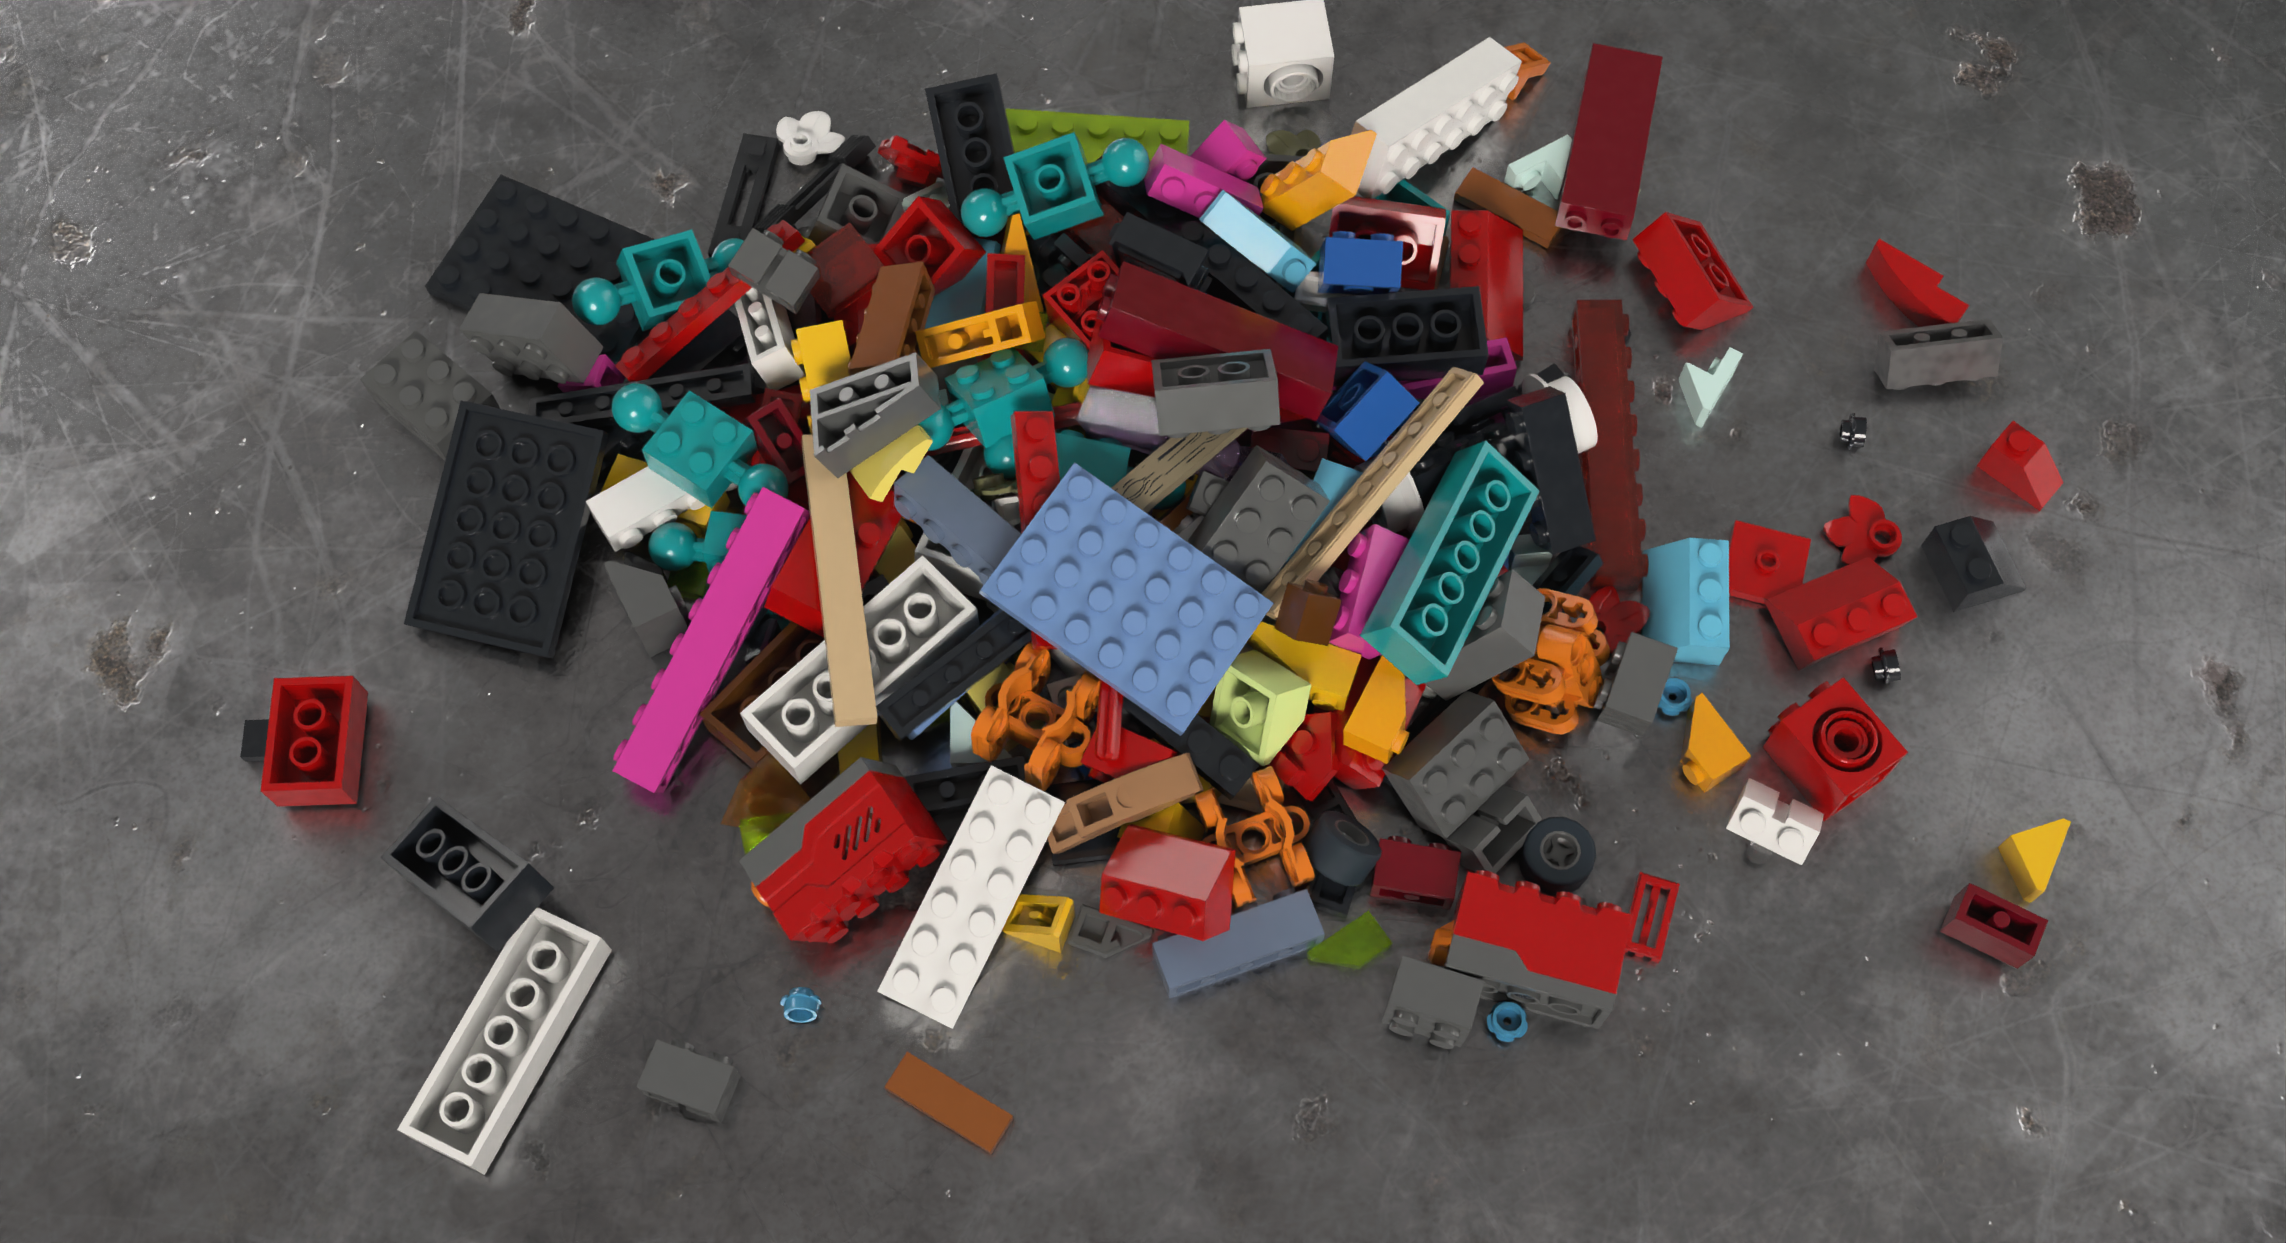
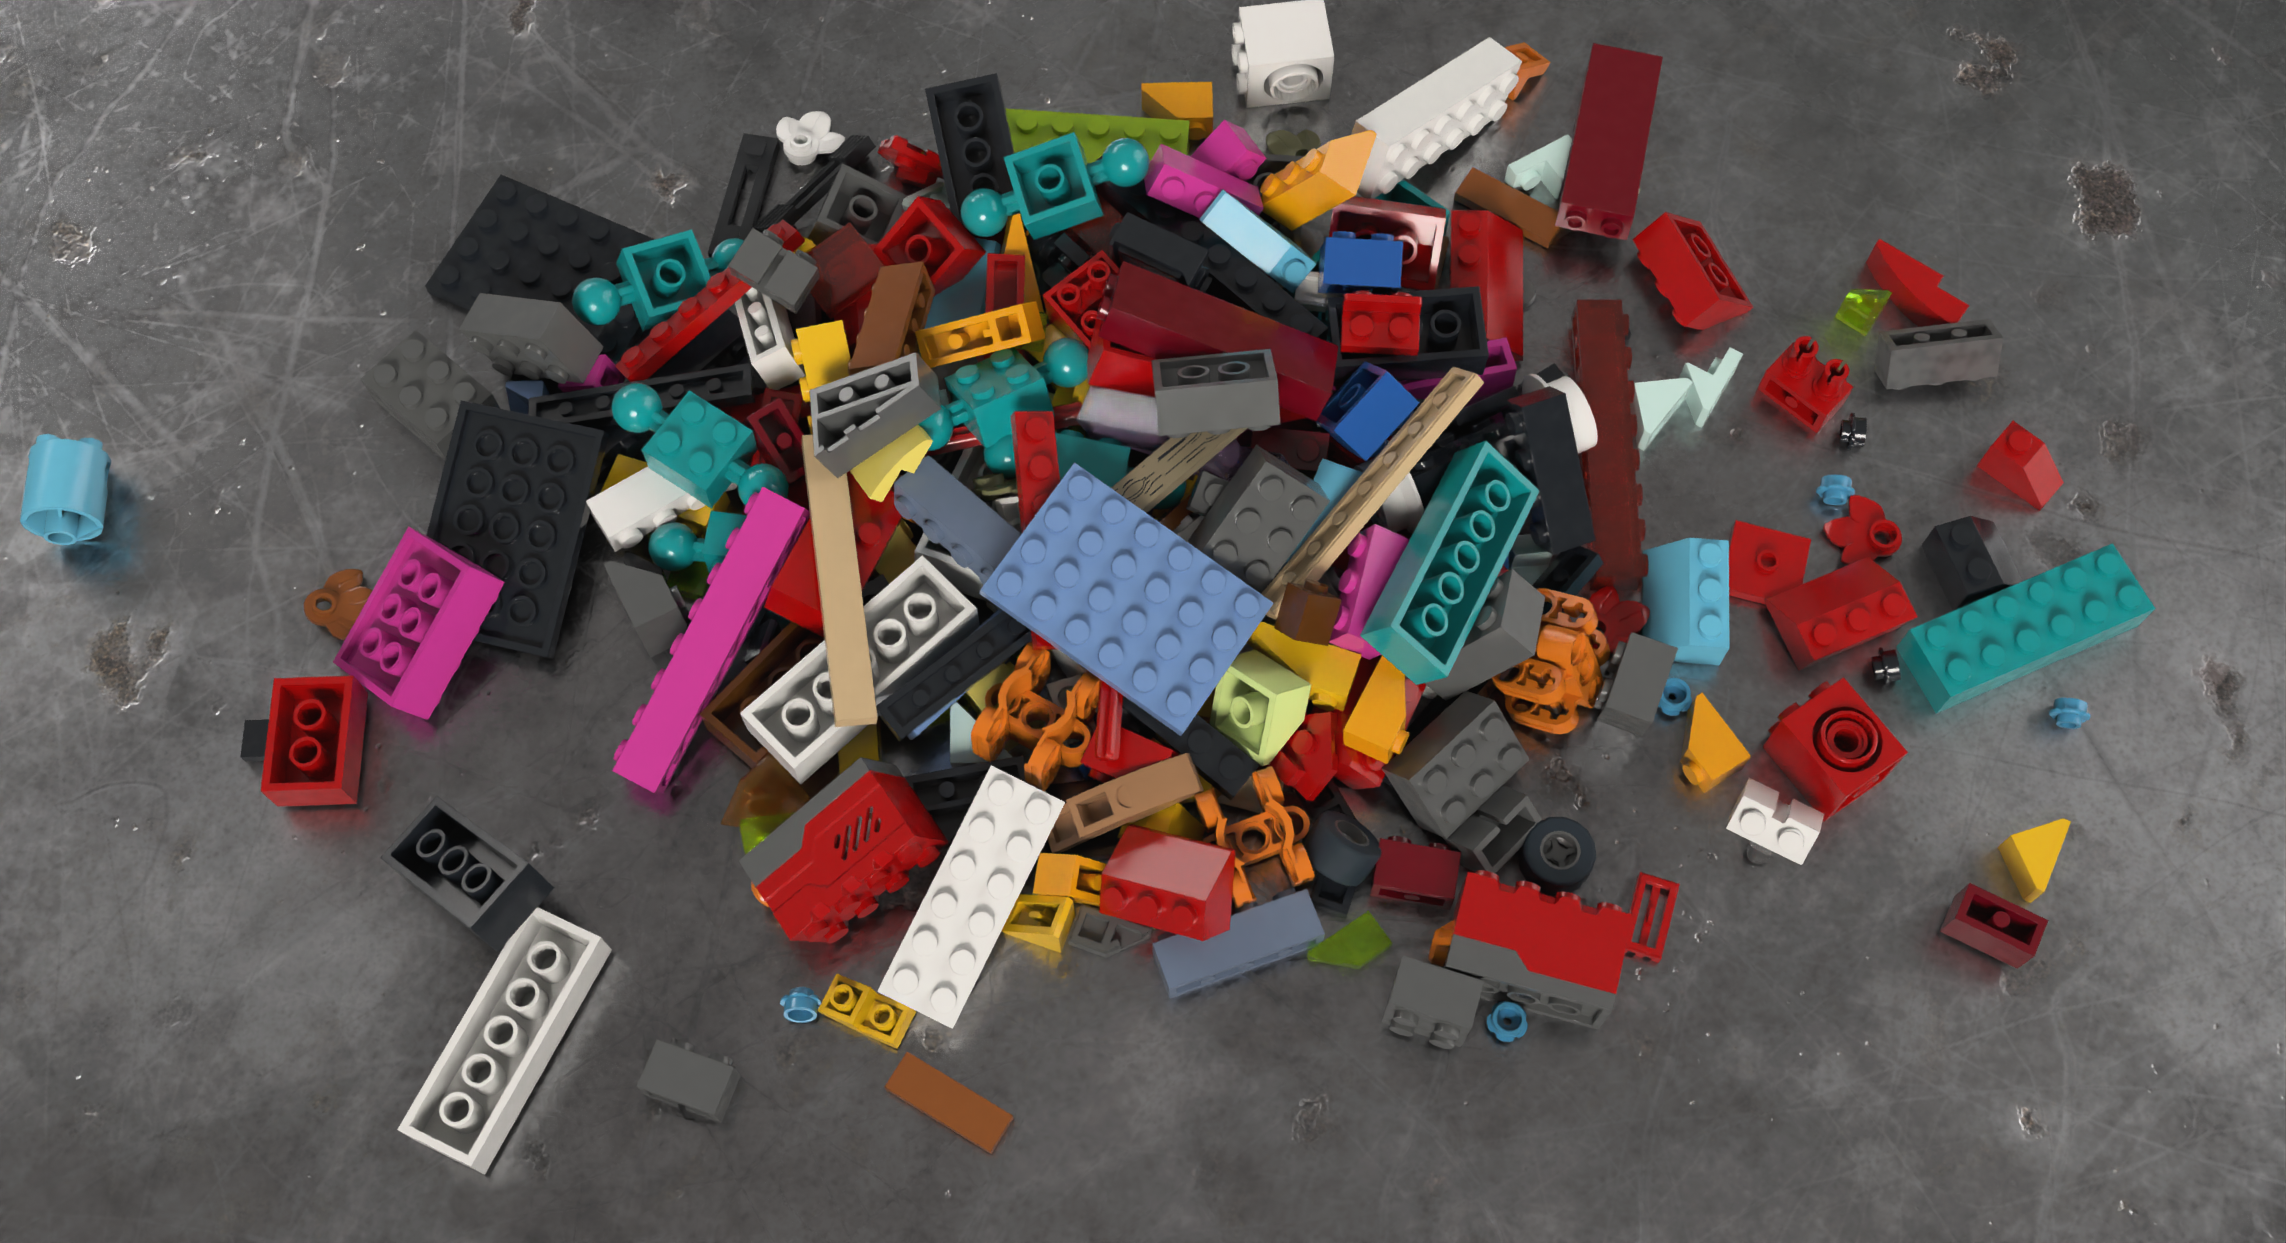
none -> medium azure cylinder [20,434,111,545]
none -> dark orange plate [304,569,373,641]
none -> dark pink slope [333,526,505,720]
none -> medium blue slope [505,380,550,414]
none -> yellow slope [818,974,916,1049]
none -> light orange slope [1033,853,1107,907]
none -> light orange slope [1141,82,1213,140]
none -> red bracket [1340,290,1422,356]
none -> light aqua slope [1628,378,1693,451]
none -> red brick [1757,336,1853,433]
none -> dark azure plate [1816,474,1855,505]
none -> clear neon green tile [1835,289,1892,336]
none -> teal brick [1896,543,2156,714]
none -> dark azure plate [2049,698,2091,729]

